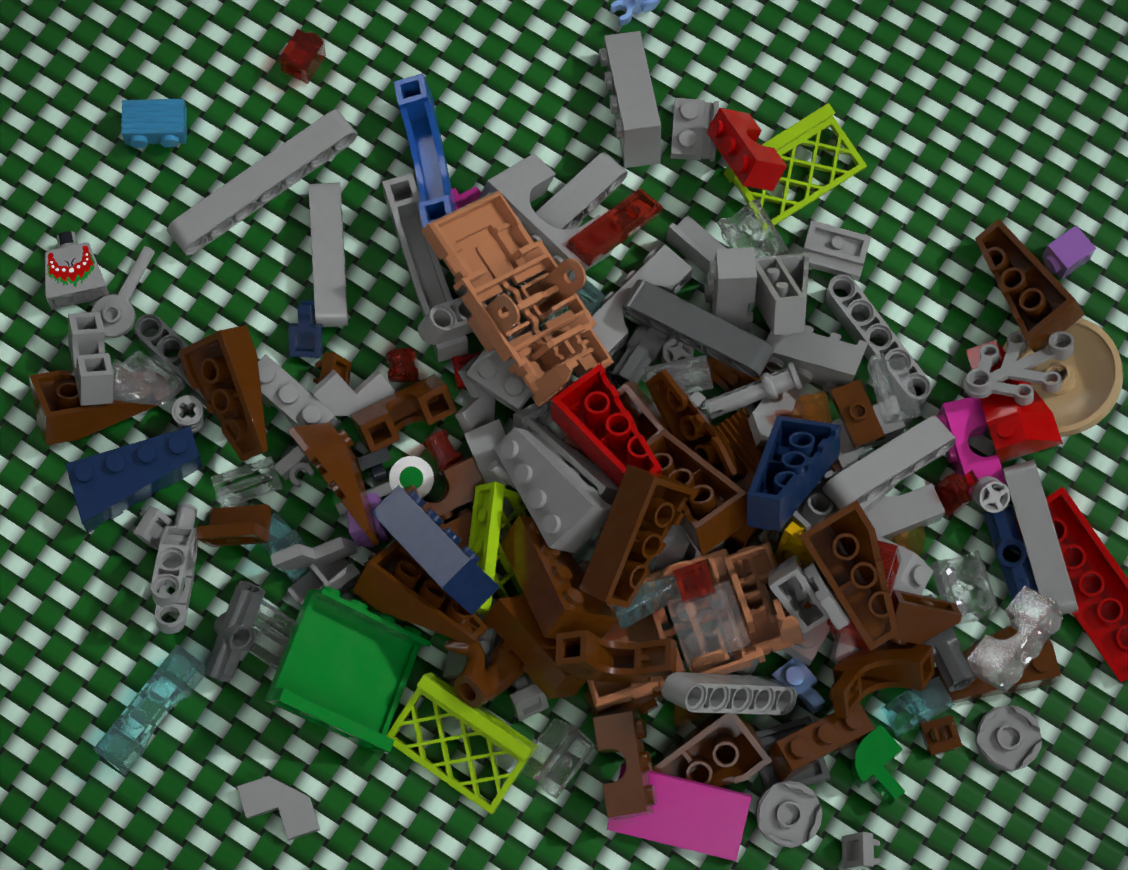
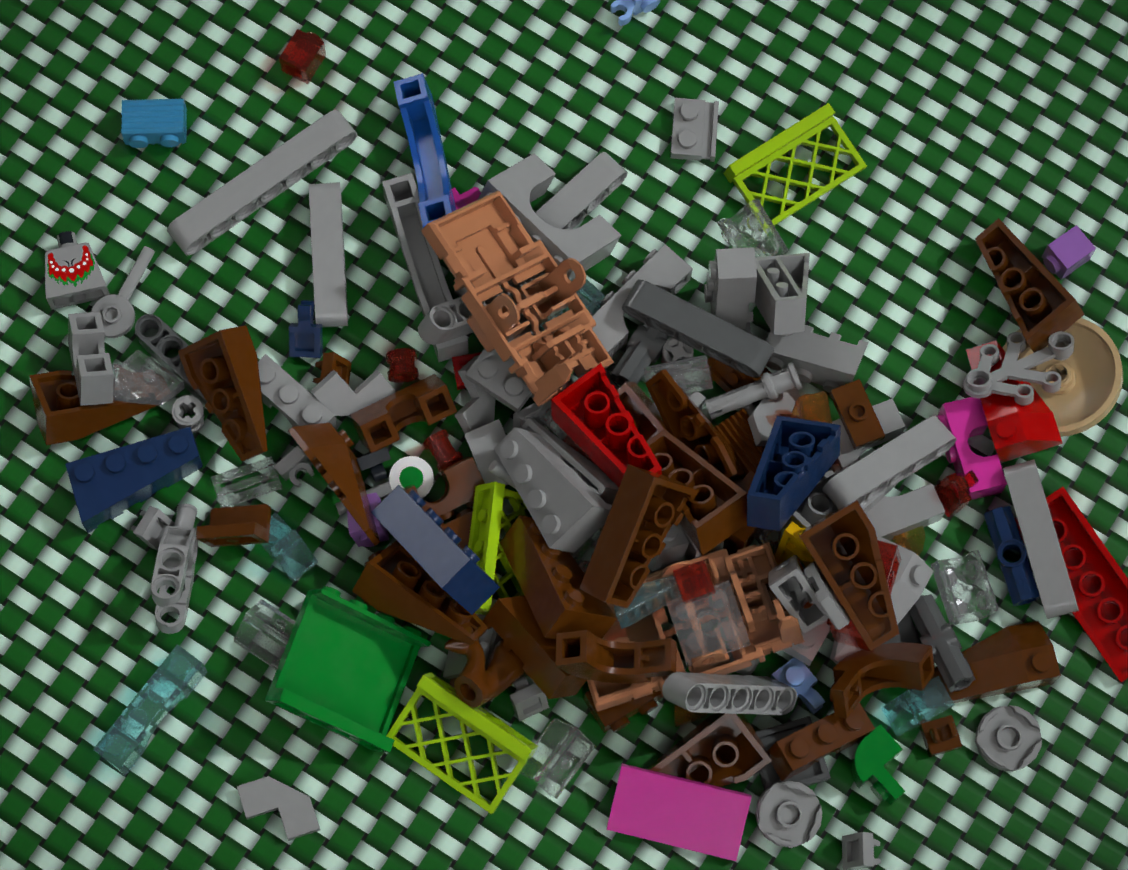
dark grey piece [205,581,265,682] -> none
light grey tile [270,537,358,571] -> none
light grey panel [288,558,361,608] -> none
clear red tile [566,188,663,266] -> none
reddish brown arch [593,711,657,820] -> none
light grey wedge [599,31,661,168] -> none
light grey panel [666,215,727,274] -> none
red arch [706,108,787,191] -> none
light grey plate [802,220,871,281] -> none
light grey beam [825,275,931,410] -> none
clear panel [867,353,921,425] -> none
reddish brown slope [890,589,962,645] -> none
clear arch [967,586,1063,693] -> none
light grey wheel [972,476,1010,513] -> none

